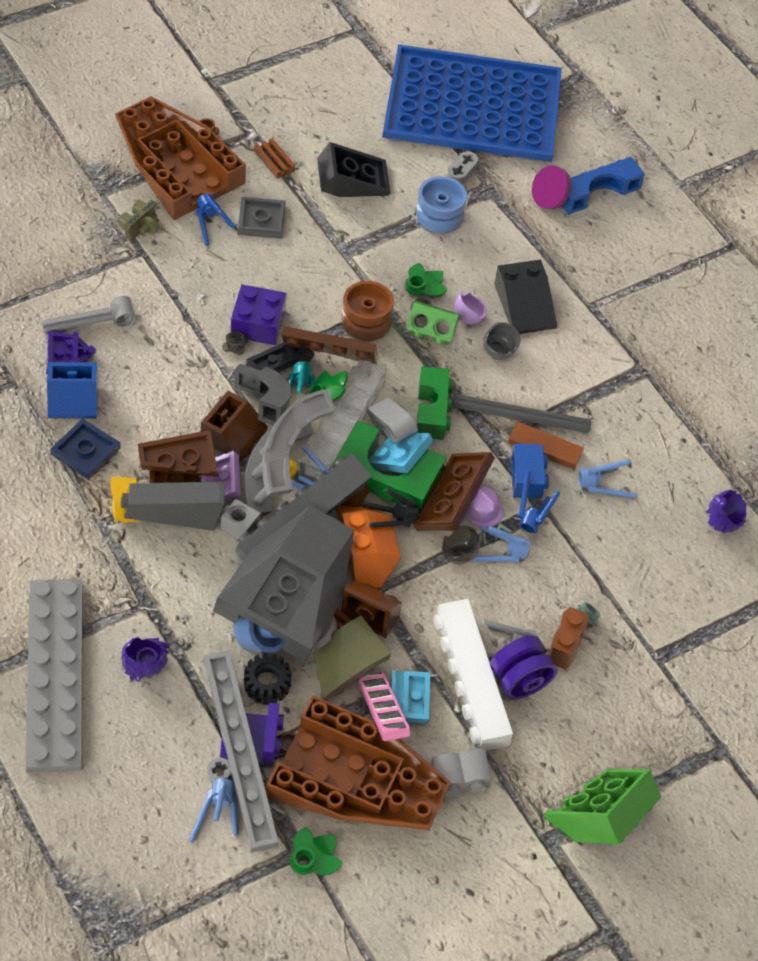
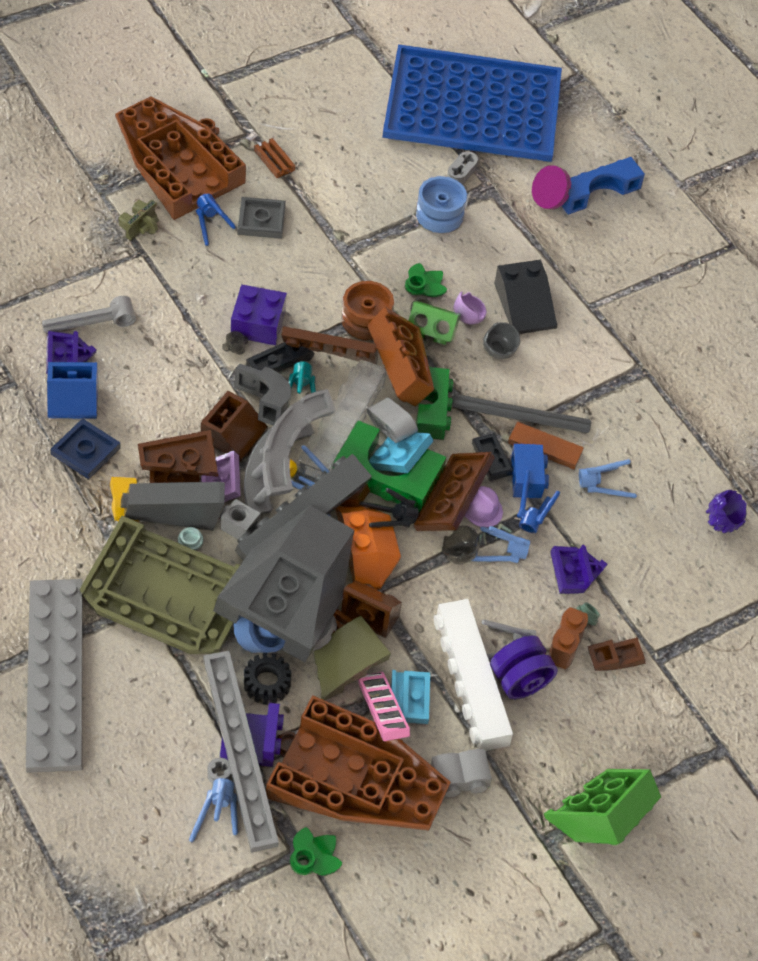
dark purple hair [121,637,169,682] -> none
green plate [307,370,348,402] -> none
black slope [317,142,391,197] -> none
none -> olive slope [79,516,240,654]
none -> light aqua plate [178,527,203,550]
none -> dark orange wedge [367,307,434,407]
none -> black plate [472,433,513,481]
none -> dark purple slope [550,544,608,594]
none -> reddish brown slope [587,637,646,671]

